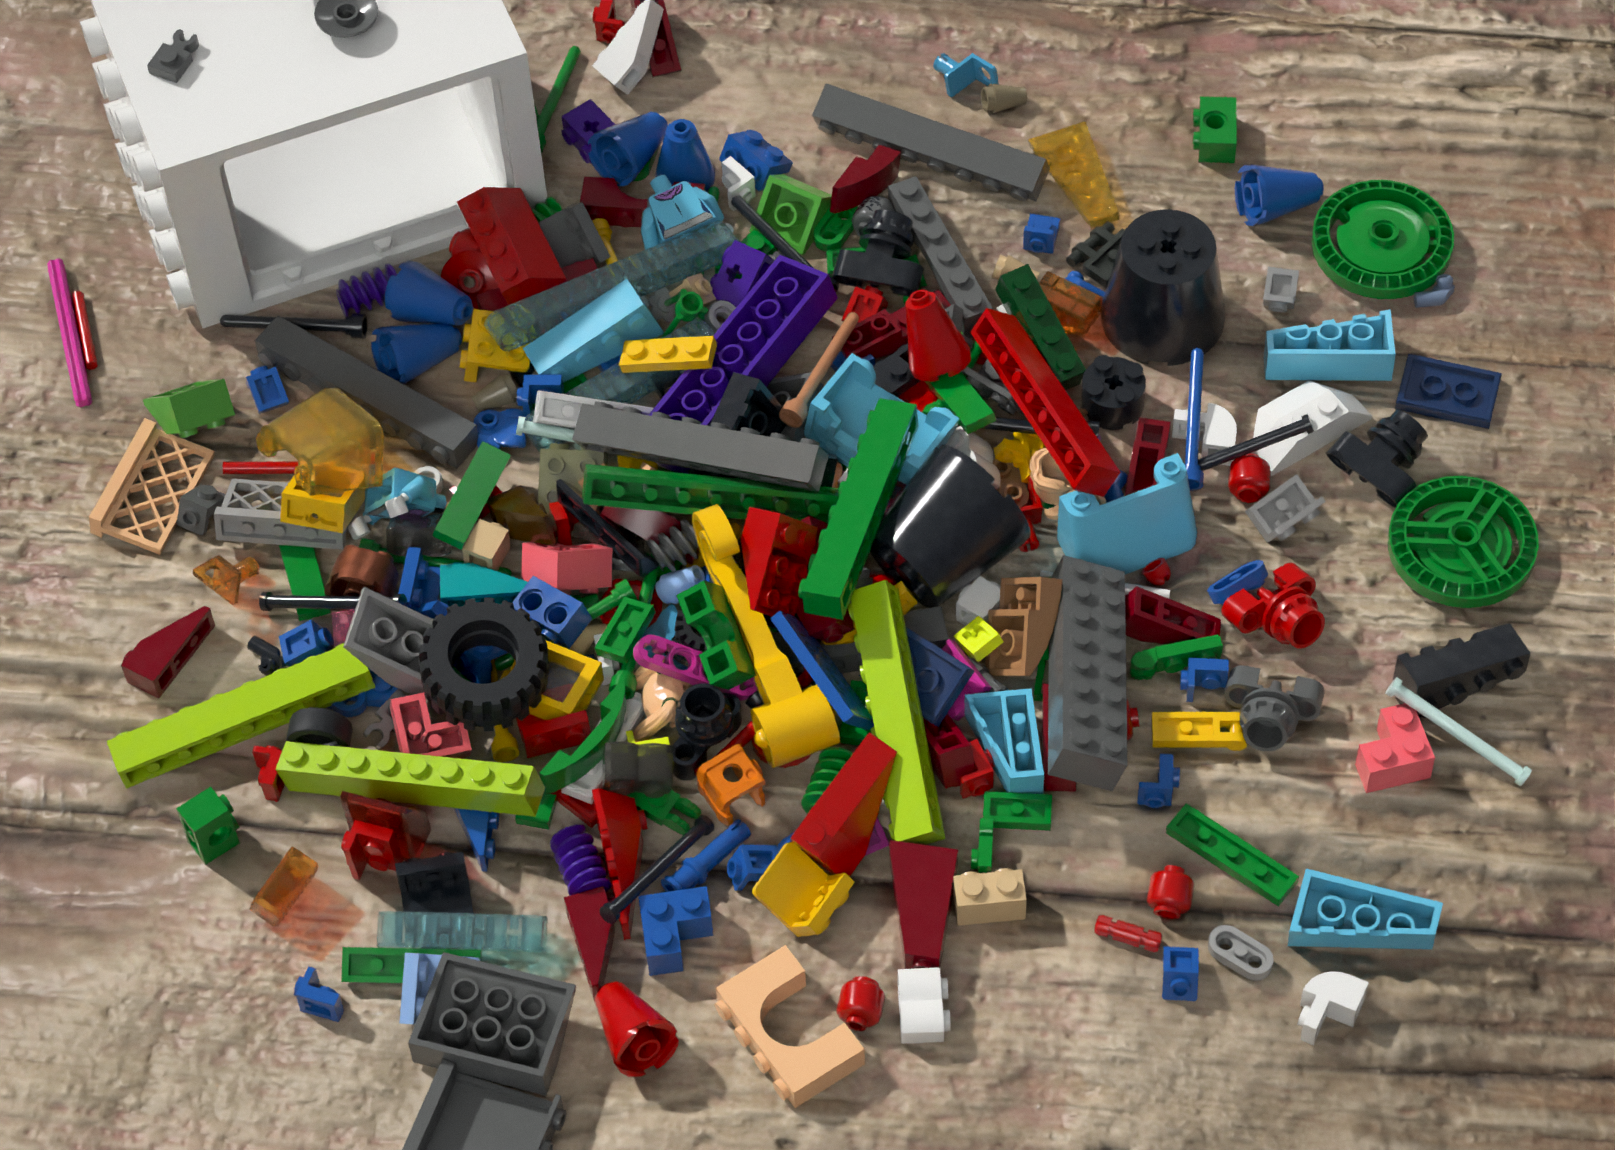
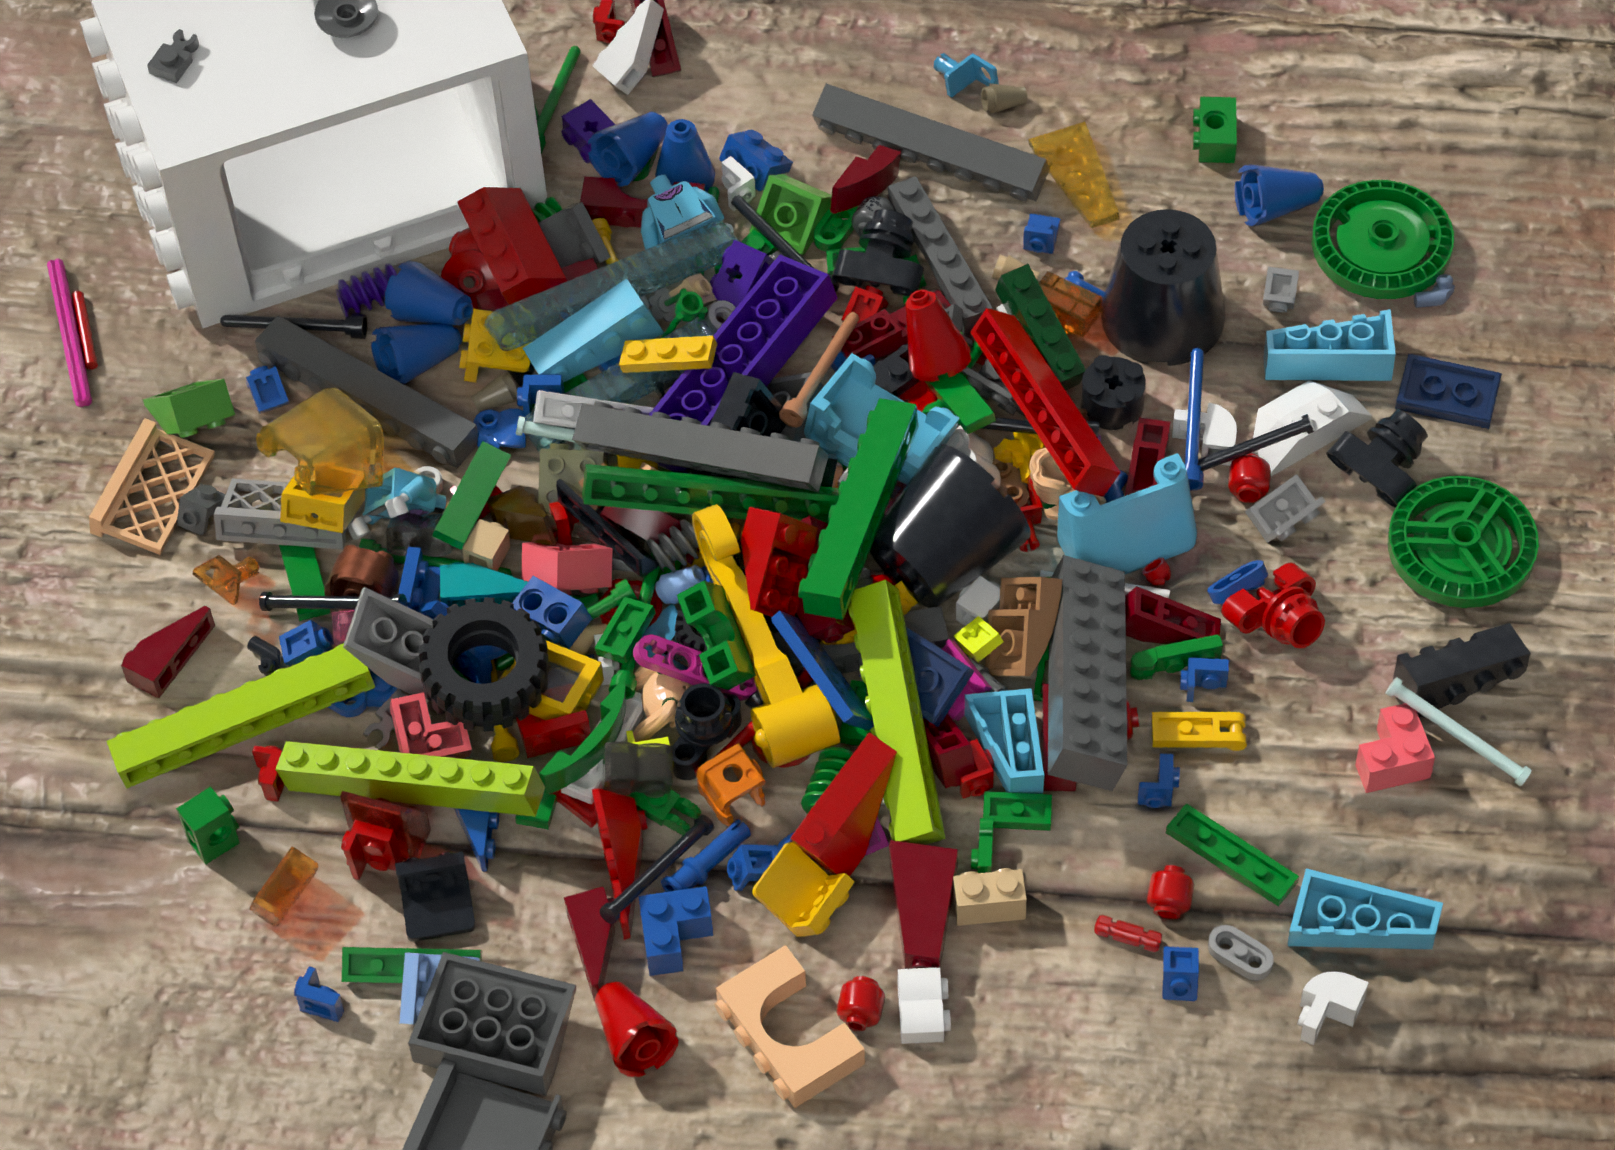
red bar [222,461,318,474] -> none
black tyre [286,707,353,747] -> none
clear light blue beam [376,911,548,953] -> none
dark purple piece [550,825,612,895] -> none
pearl dark grey plate [1066,221,1125,288] -> none
dark grey beam [1224,665,1325,752] -> none

